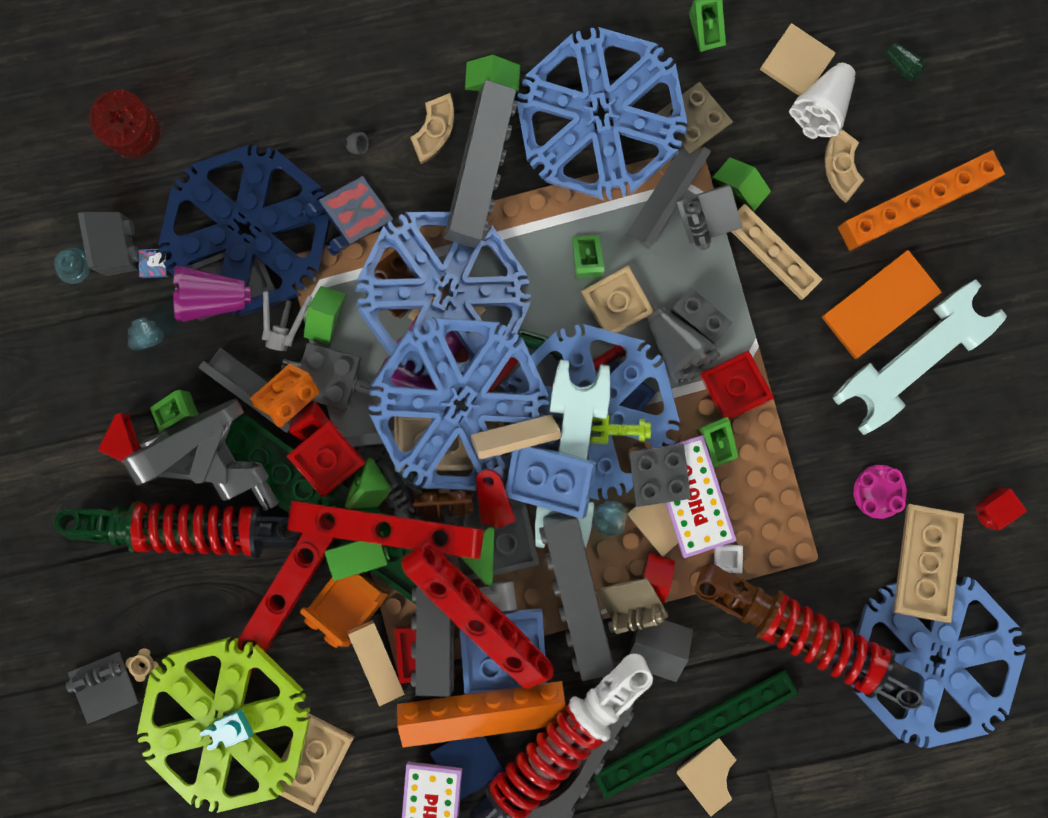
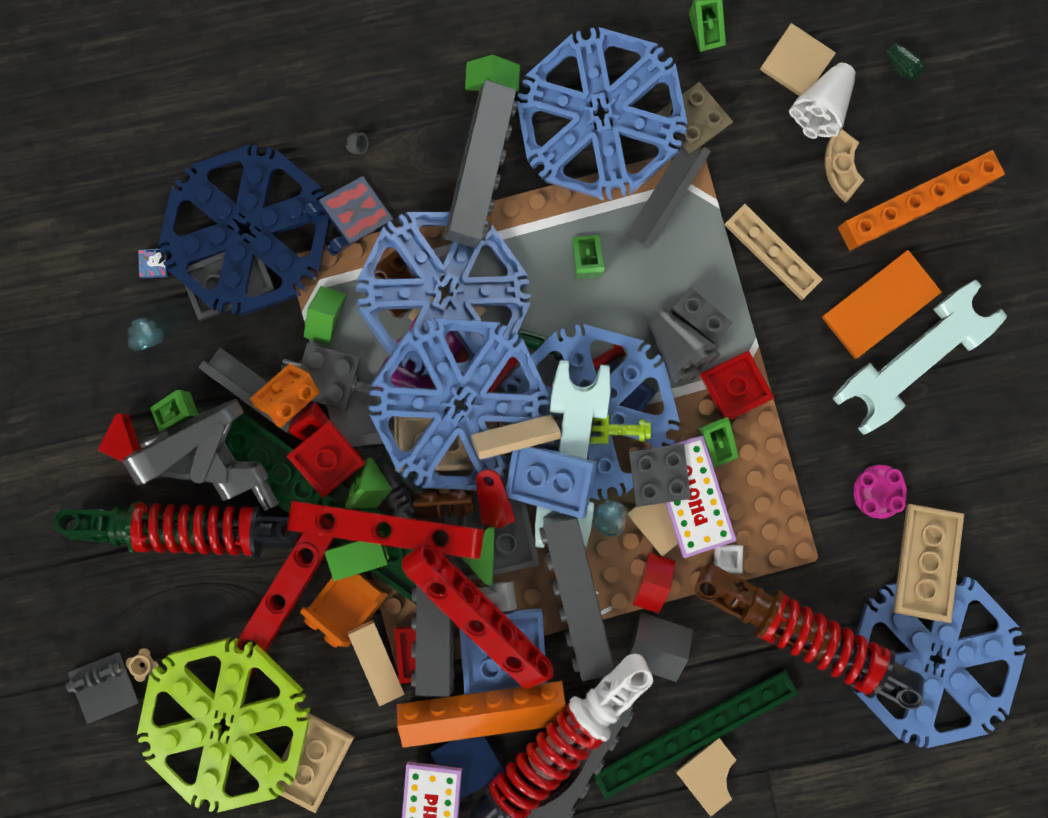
clear light blue cone [54,247,91,284] -> none
dark grey slope [78,212,139,276] -> none
clear red wheel [89,90,161,158] -> none
magenta cone [173,266,251,322] -> none
plate [200,709,254,750] -> none
light grey plant [262,291,312,351] -> none
tan tile [410,93,454,164] -> none
tan tile [581,265,654,333] -> none
dark tan hinge [595,578,668,634] -> none
dark grey hinge [676,184,742,250] -> none
bright green slope [712,157,771,212] -> none
red brick [974,488,1027,530] -> none

